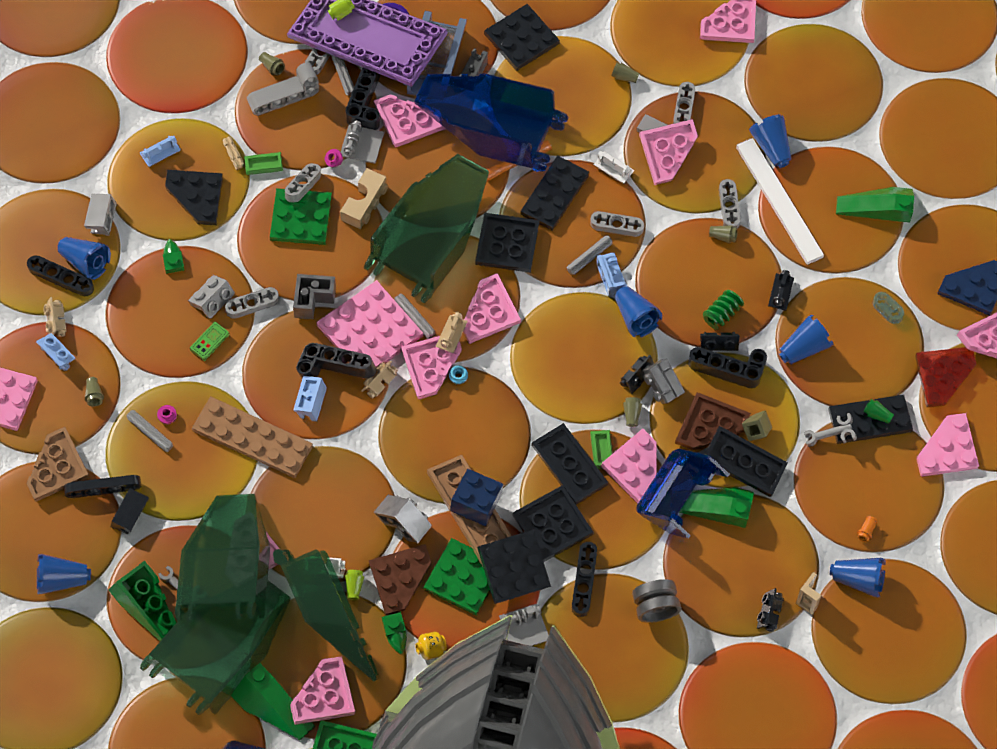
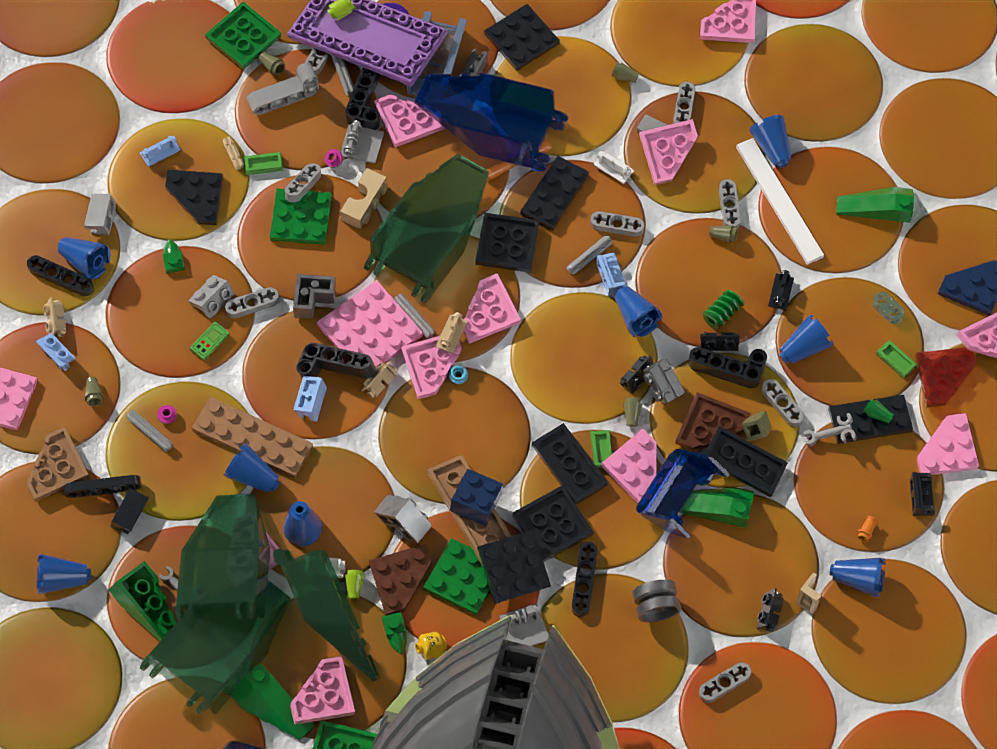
none -> green plate [205,1,282,70]
none -> blue cone [224,443,280,493]
none -> blue cone [283,501,322,547]
none -> light grey beam [699,662,751,703]
none -> light grey beam [762,379,804,427]
none -> bright green tile [876,340,917,379]
none -> black hinge [910,472,935,516]

